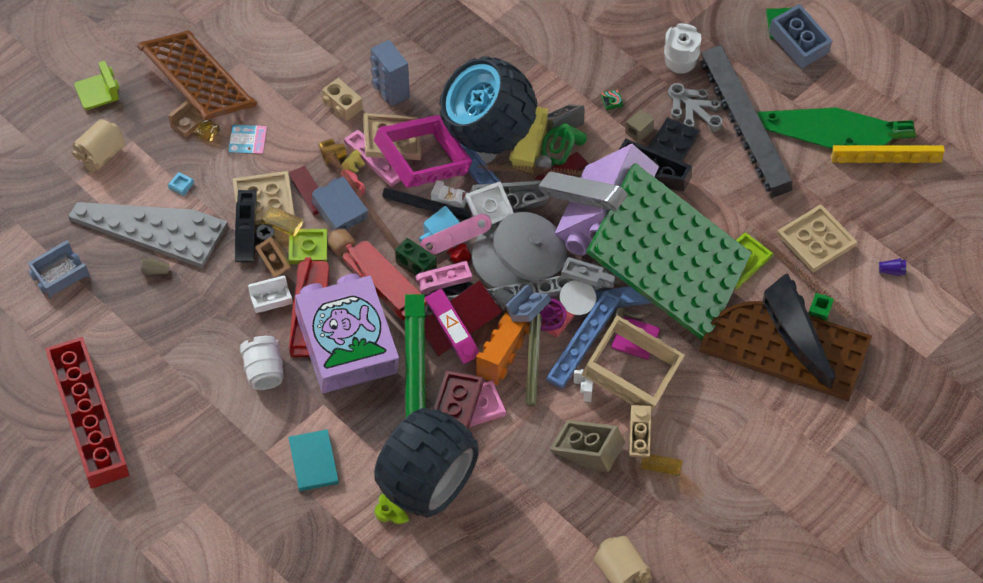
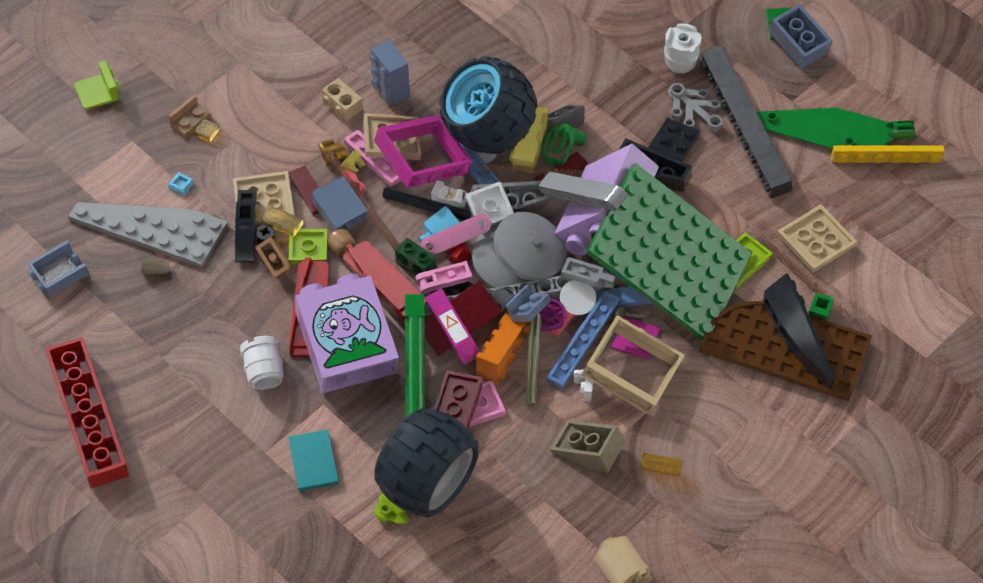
tan cylinder [72,119,125,173] -> none
dark orange door [137,30,257,120] -> none
sticker [228,125,267,154] -> none
white bracket [248,276,293,313] -> none
light grey hinge [535,156,551,171] -> none
tile [601,89,623,110] -> none
dark tan brick [625,109,654,143] -> none
tan slope [629,405,651,458] -> none
dark purple cone [879,258,906,277] -> none

